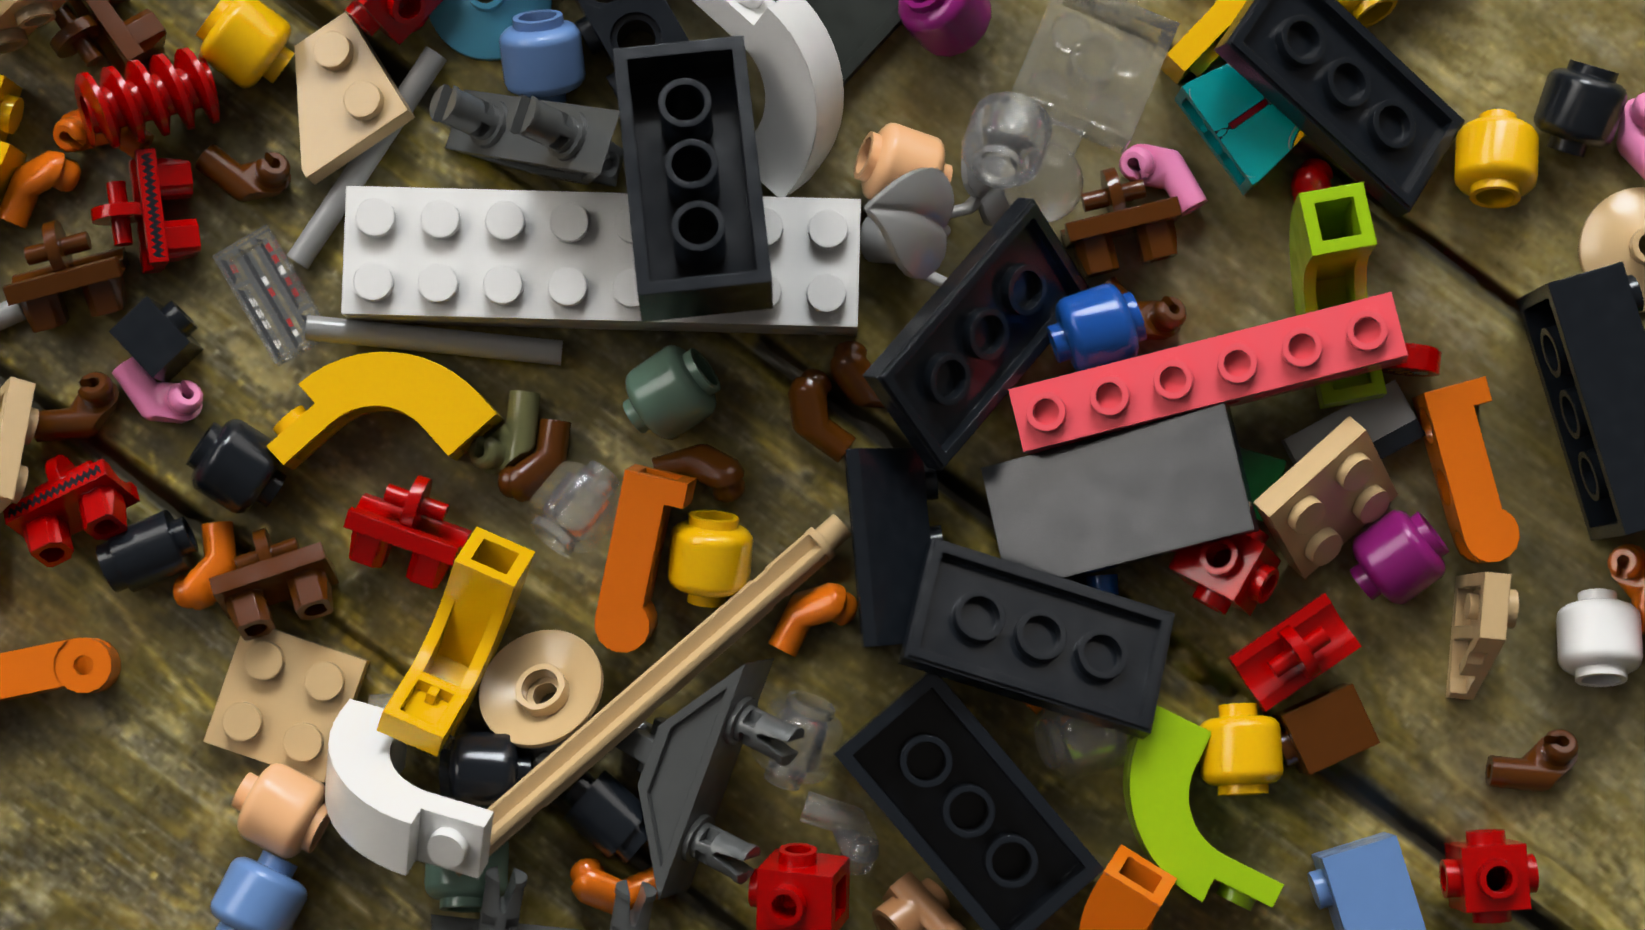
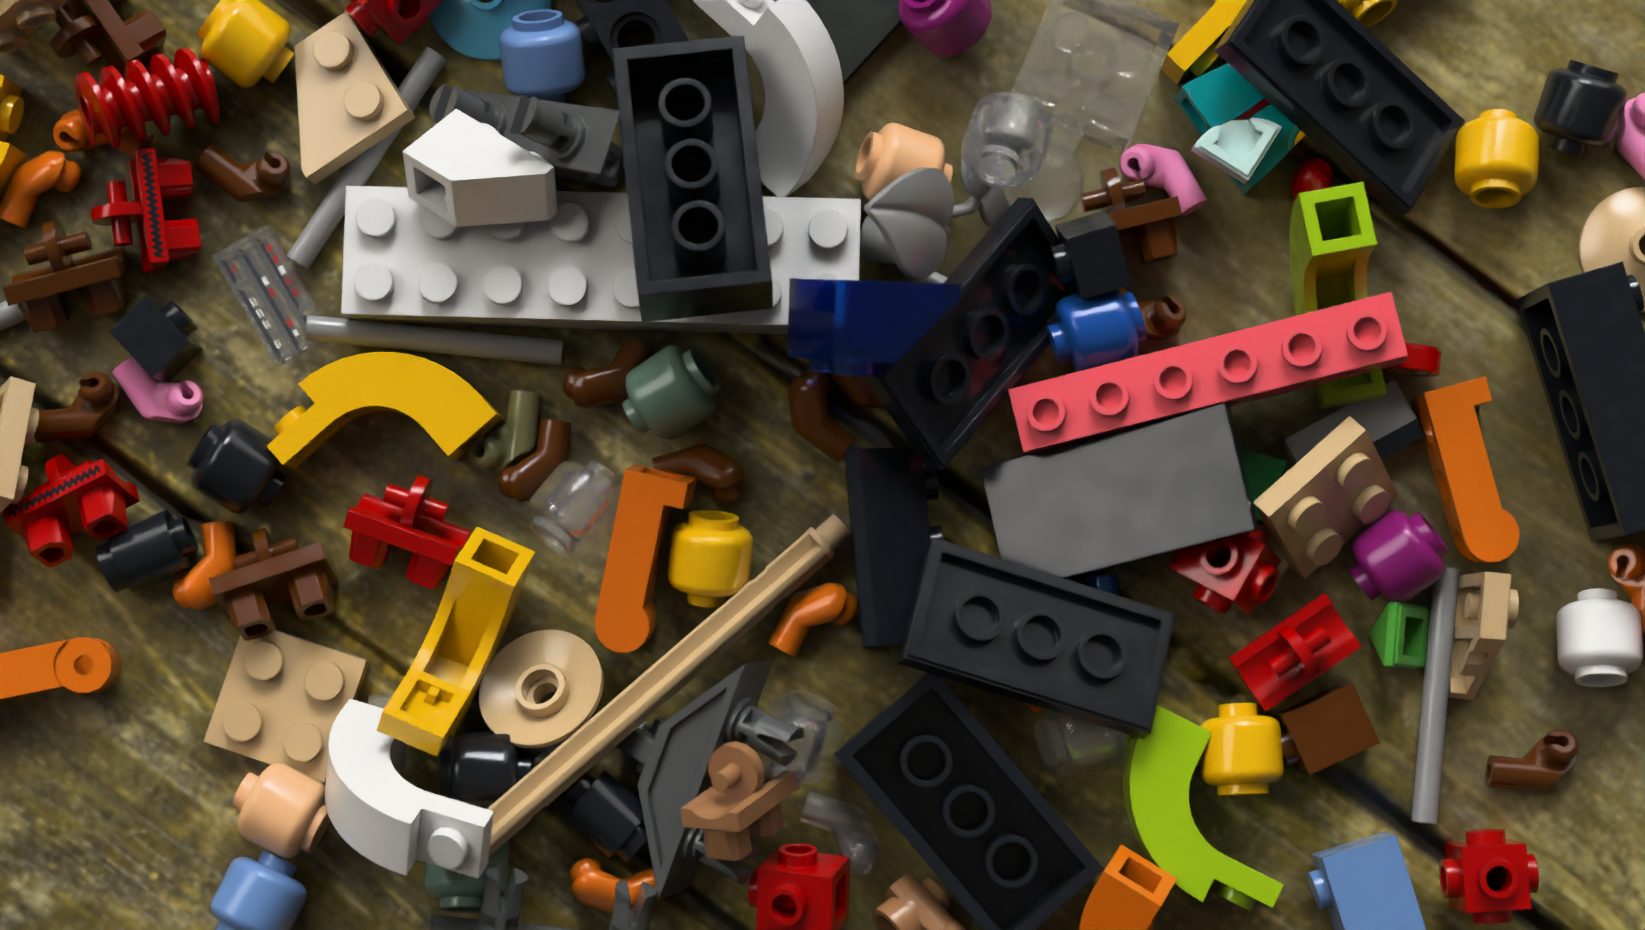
none -> white slope [402,109,558,227]
none -> reddish brown arm [563,336,654,409]
none -> medium nougat hips [680,741,798,861]
none -> clear blue slope [787,278,961,376]
none -> black plate [1050,211,1132,300]
none -> light aqua tile [1191,118,1282,184]
none -> bright green slope [1368,602,1429,670]
none -> light grey bar [1411,567,1460,824]

